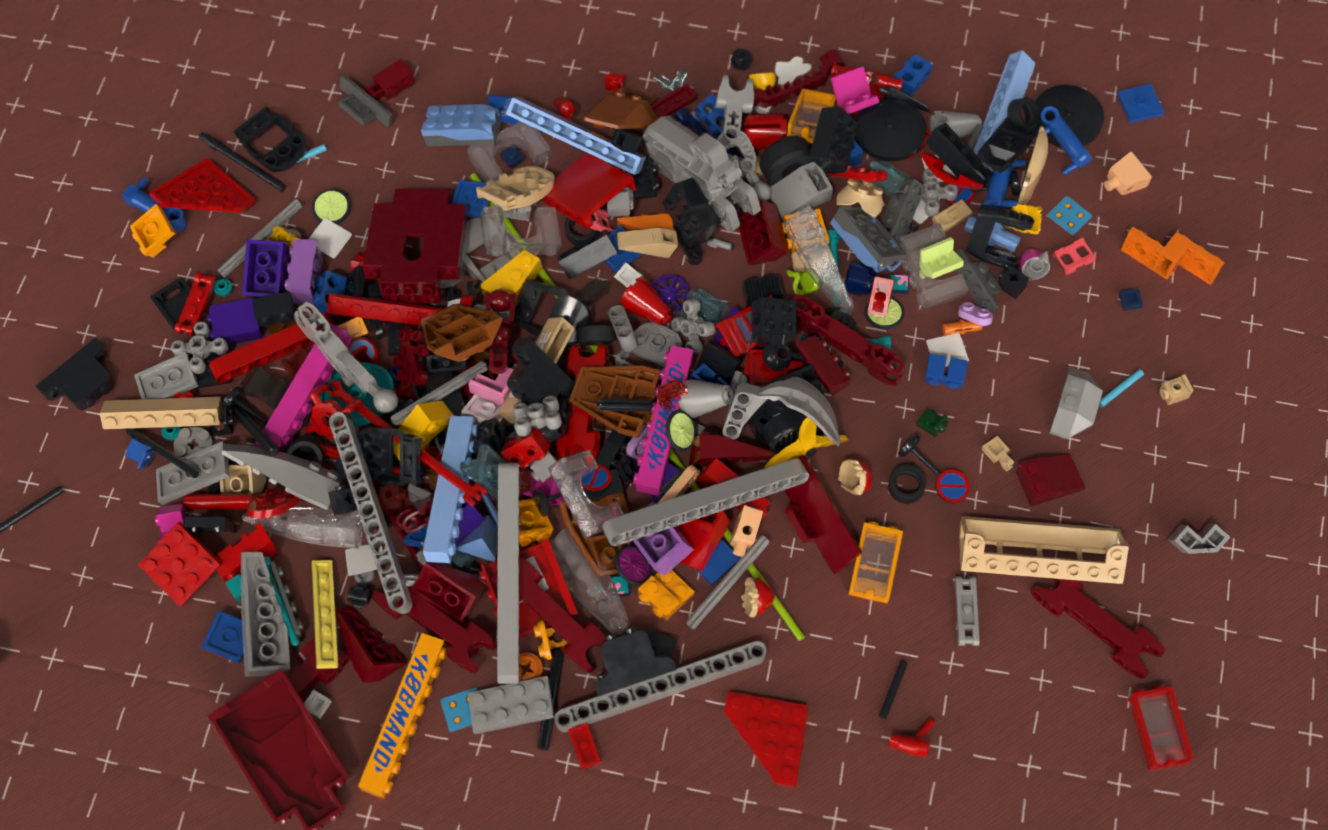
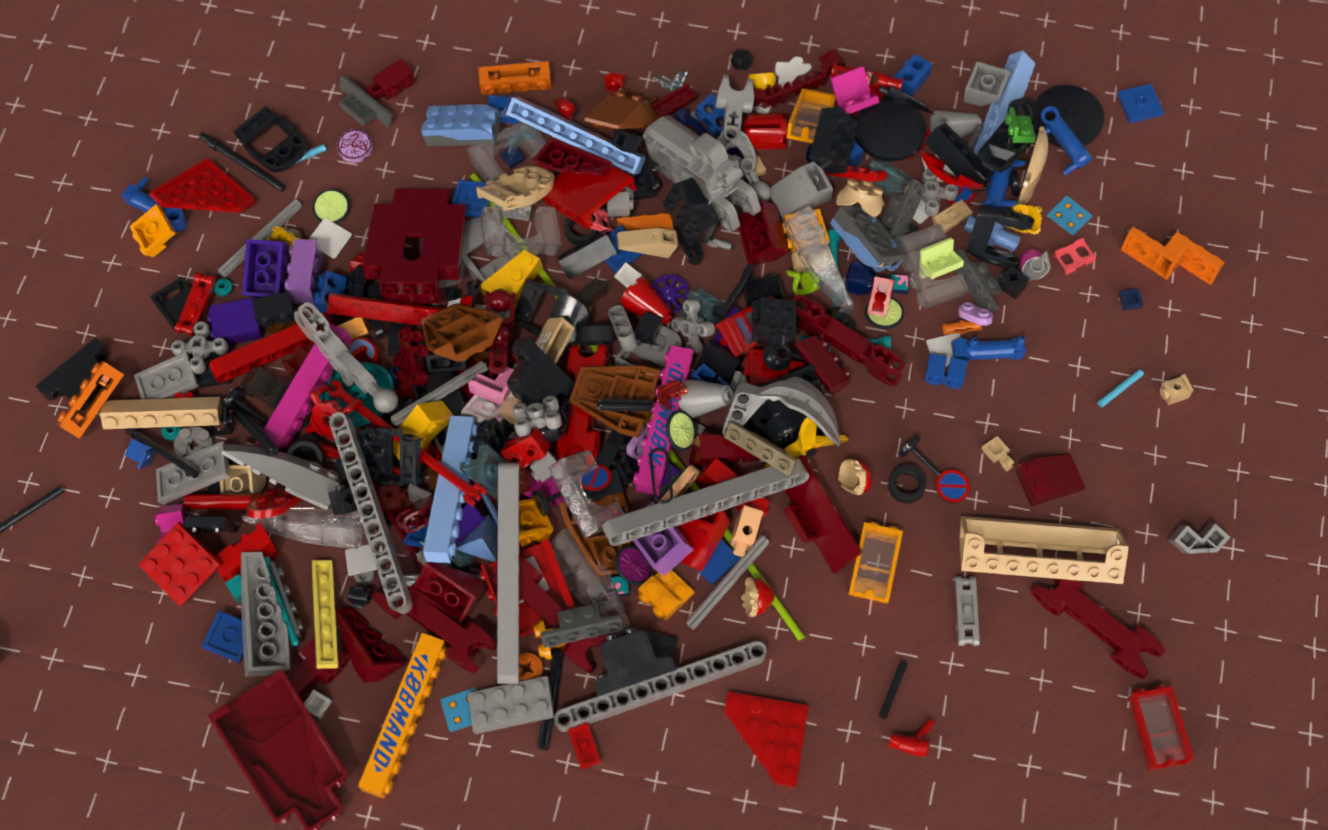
black tyre [759,135,813,185] -> none
dark green bracket [916,408,948,437] -> none
light grey wedge [1049,367,1103,439] -> none
light nougat torso [1104,152,1152,195] -> none
none -> orange brick [57,361,124,439]
none -> lavender tile [337,129,373,163]
none -> orange brick [478,61,551,95]
none -> clear light blue bracket [508,130,538,156]
none -> dark red wedge [531,137,612,176]
none -> dark grey bracket [540,603,624,648]
none -> black brick [635,312,663,346]
none -> black piece [649,448,673,504]
none -> black hinge [712,264,754,320]
none -> dark tan bracket [725,421,797,477]
none -> blue piece [951,335,1026,362]
none -> light grey slope [964,62,1011,107]
none -> bright green bracket [1005,108,1036,143]

